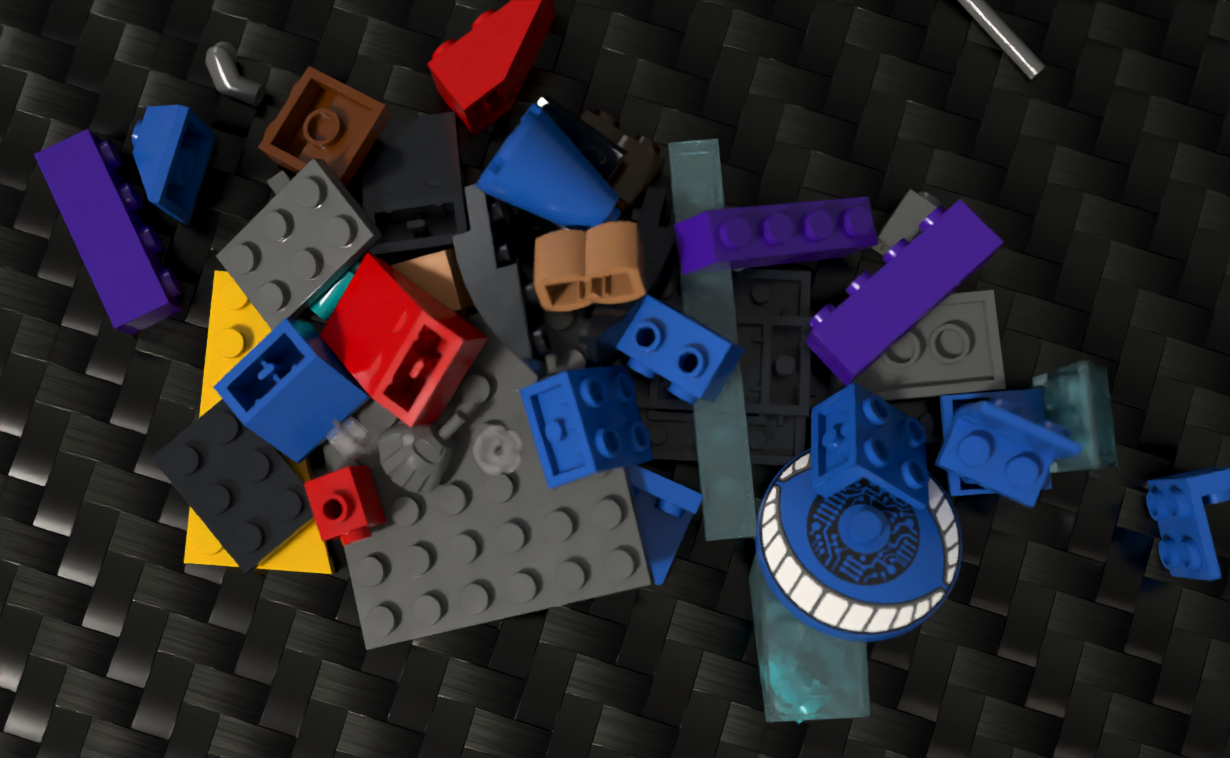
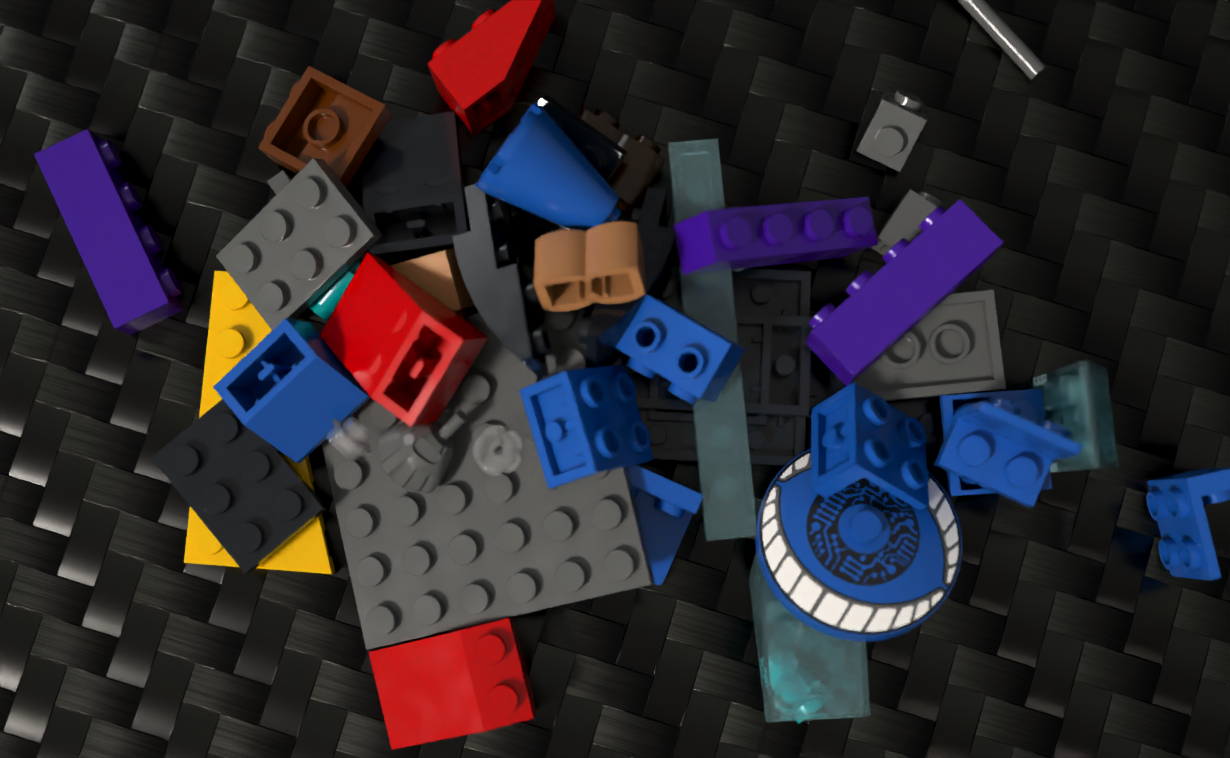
blue slope [132,105,217,225] -> none
dark grey arm [205,41,265,107] -> none
red brick [304,465,387,546] -> none
none -> red slope [369,616,537,750]
none -> dark grey bracket [857,89,928,172]

